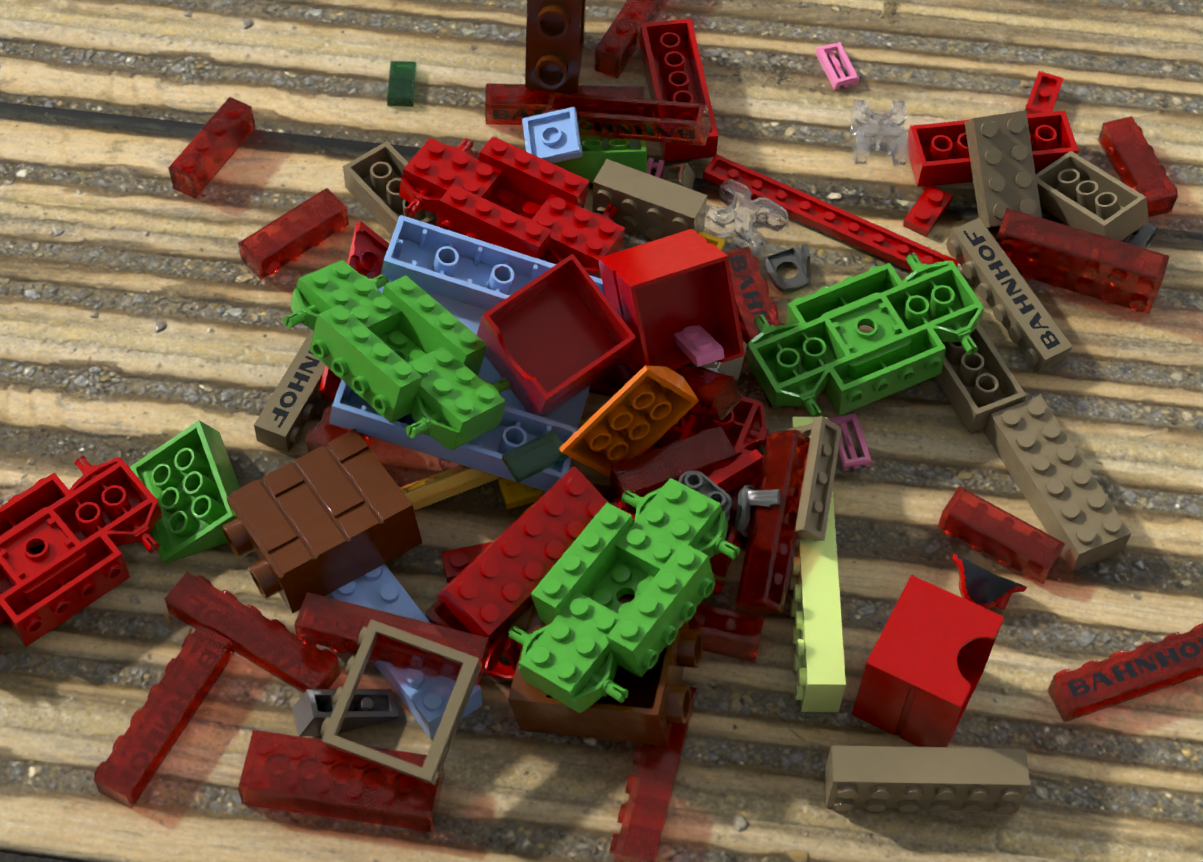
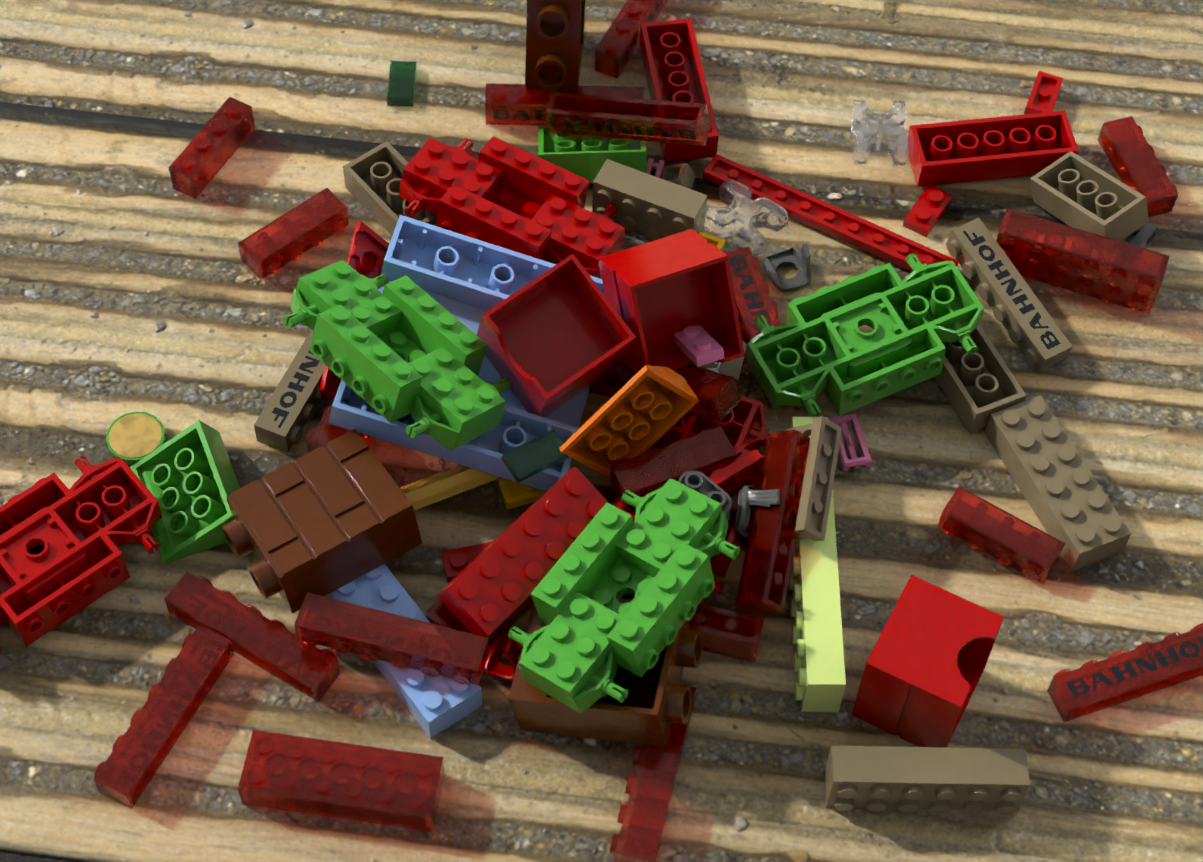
dark grey slope [292,689,399,737] -> none
dark tan window [320,619,483,786] -> none
light blue tile [522,107,583,163] -> none
bright pink tile [816,42,859,91] -> none
black hat [951,554,1027,610] -> none
dark tan brick [964,110,1042,228] -> none
none -> pearl gold tile [106,412,166,465]

